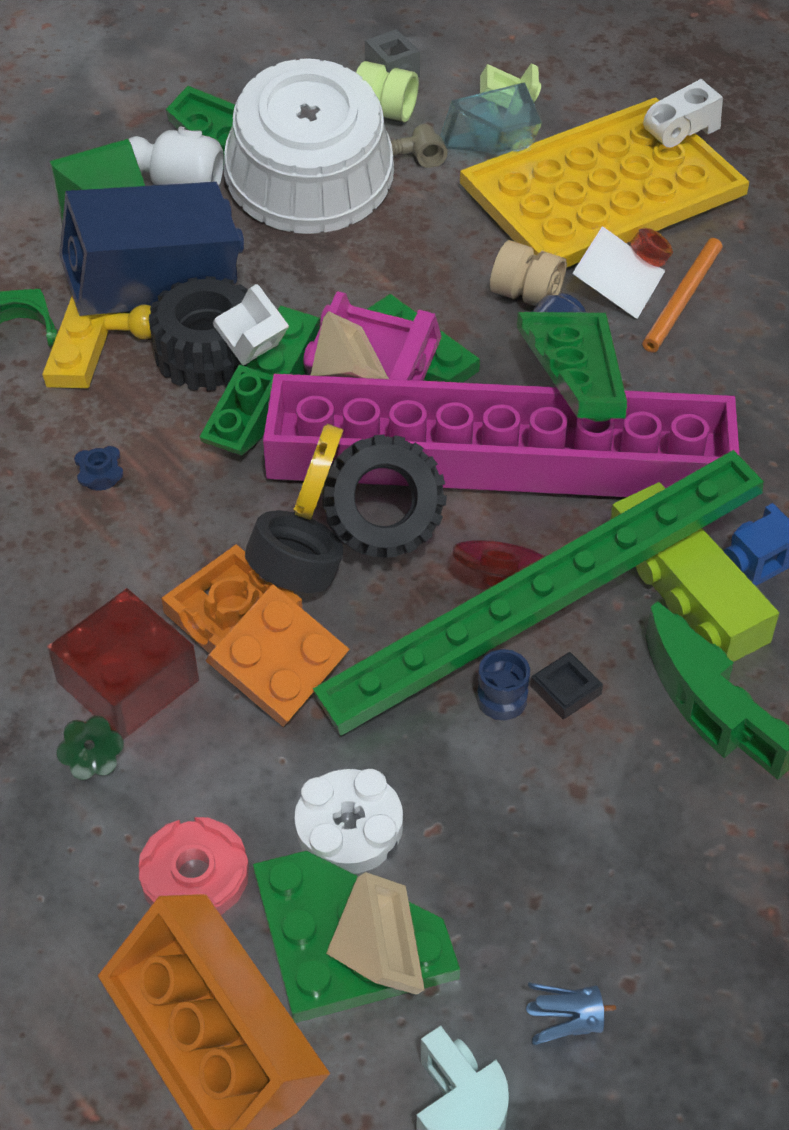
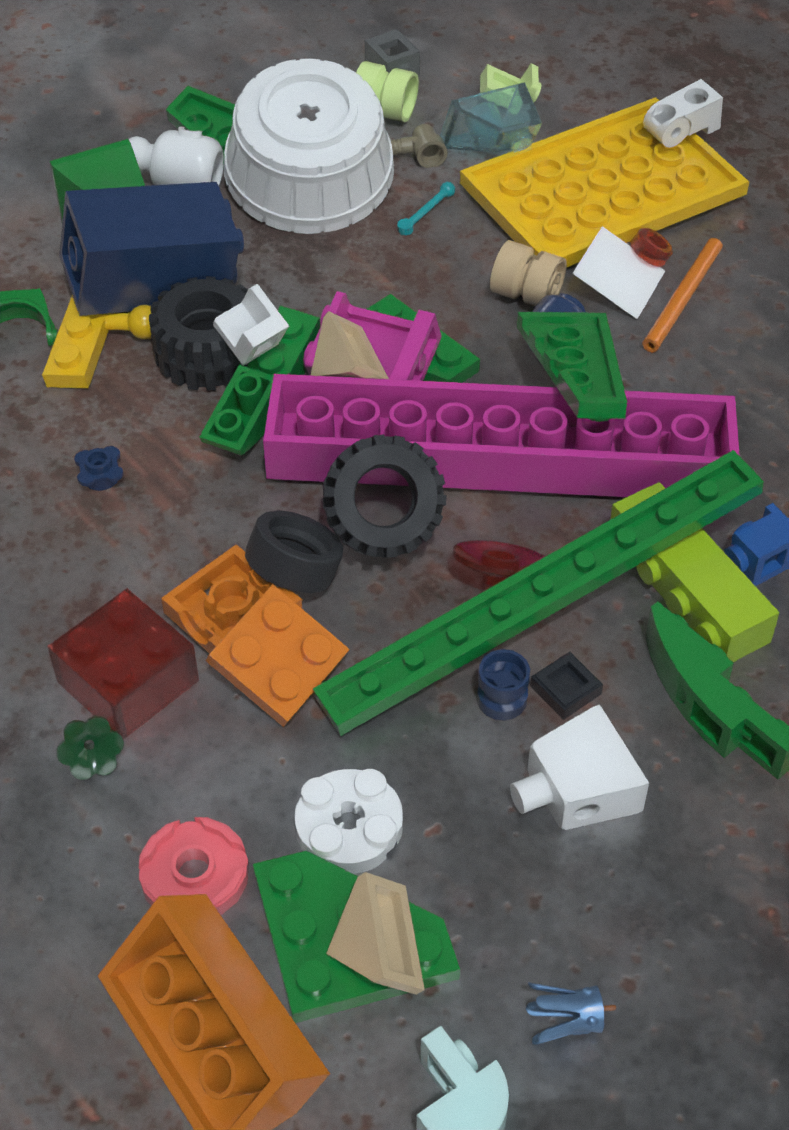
yellow tile [293,423,343,520] -> none
none -> teal hinge [397,182,456,235]
none -> white torso [510,704,649,830]

